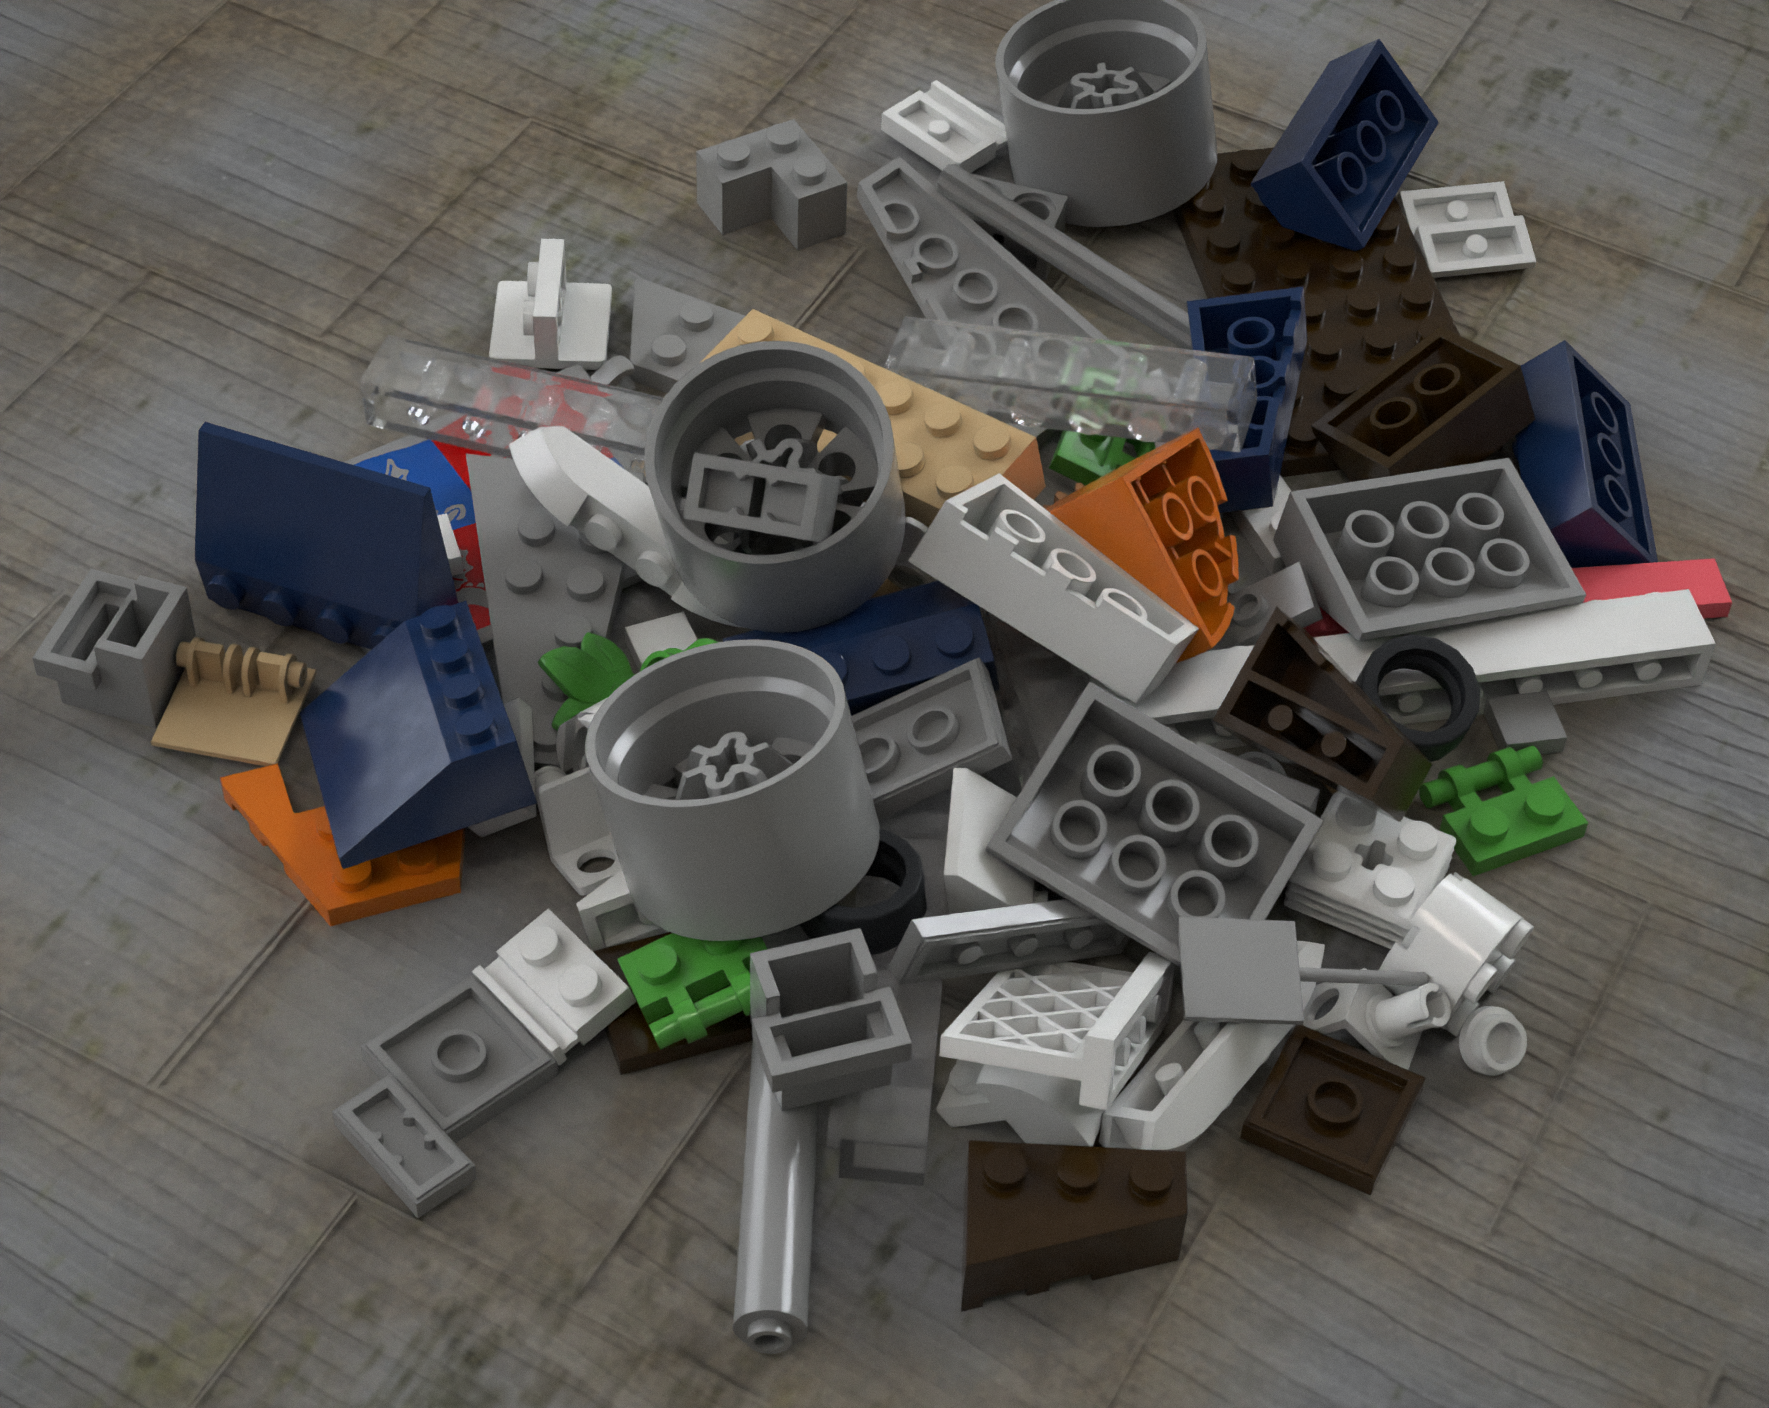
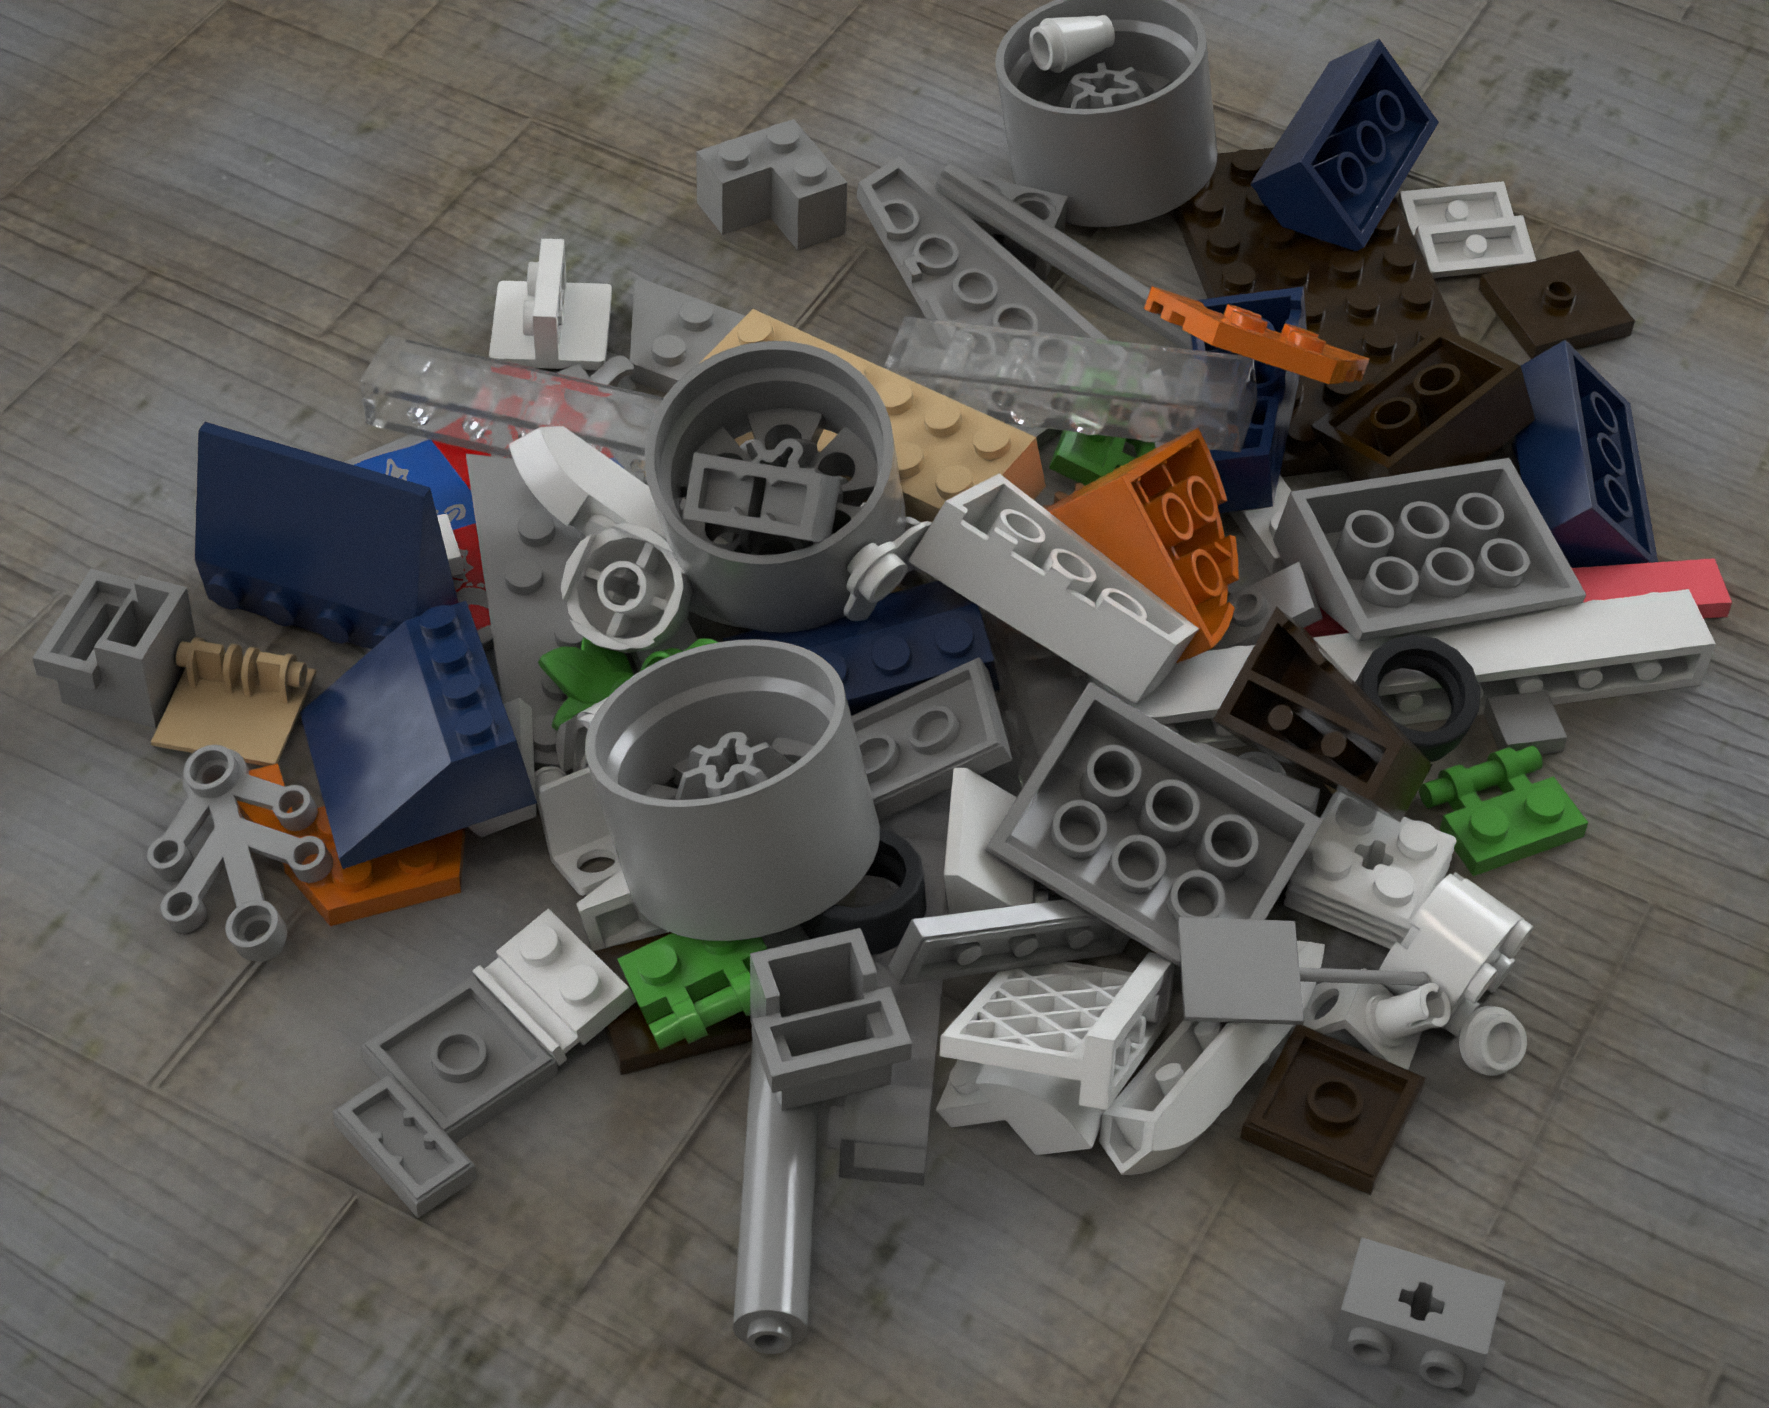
white plate [881,80,1008,173] -> none
dark brown wedge [961,1140,1188,1312] -> none
none -> light grey plant [147,745,333,962]
none -> white cylinder [561,523,694,653]
none -> white plate [843,521,932,621]
none -> white cone [1029,15,1115,73]
none -> orange wing [1144,286,1369,384]
none -> light grey brick [1330,1237,1505,1392]
none -> dark brown plate [1478,250,1635,359]

